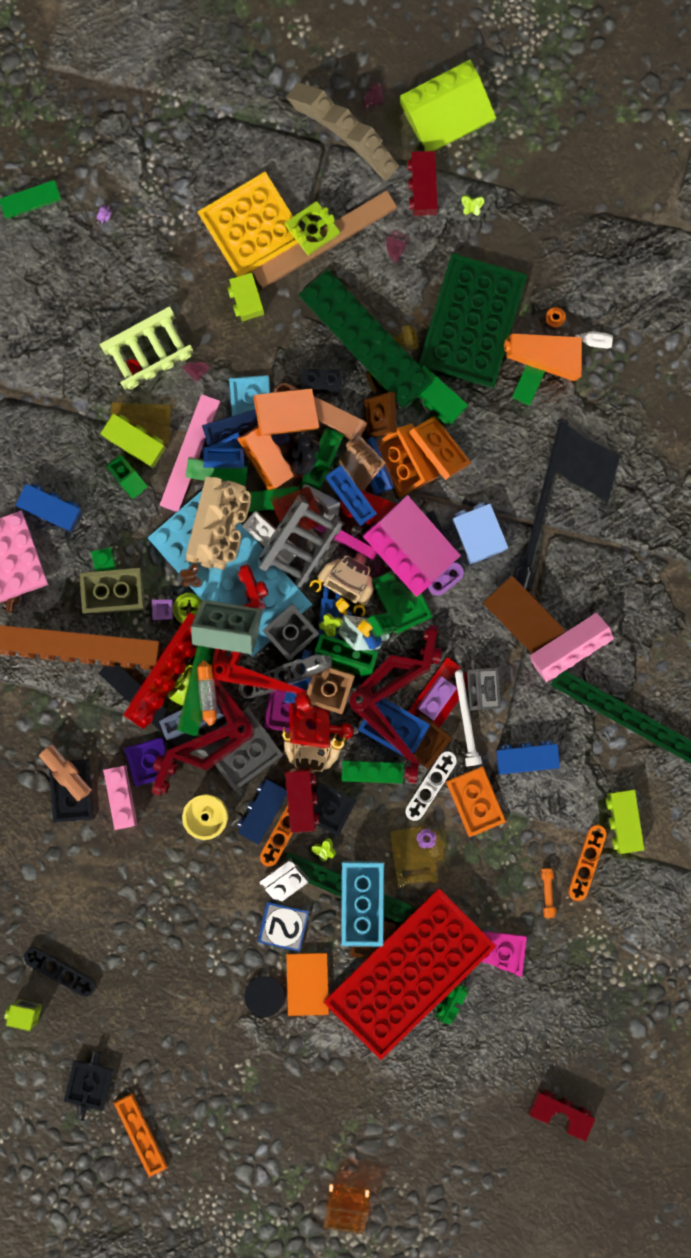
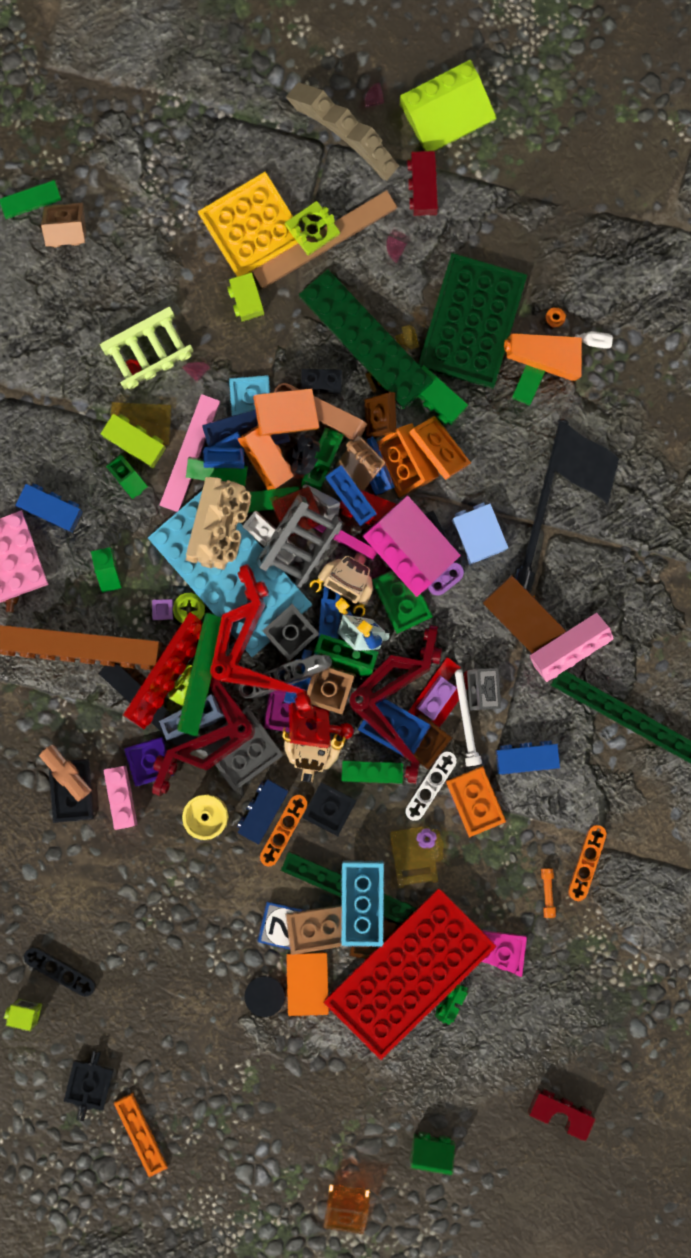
olive slope [79,568,146,616] -> none
medium lavender plate [96,204,112,223] -> none
reddish brown piece [180,564,202,588] -> none
sand green slope [191,600,262,654] -> none
piece [197,660,217,726] -> none
plate [259,858,310,904] -> none
dark red brick [285,767,320,833] -> none
lime piece [311,838,336,862] -> none
lime piece [319,613,343,637] -> none
green tile [367,613,398,637] -> none
lime piece [461,194,485,215] -> none
lime brick [606,789,644,854] -> none
none -> medium nougat slope [41,203,86,247]
none -> medium nougat tile [285,904,342,955]
none -> green slope [410,1132,455,1175]

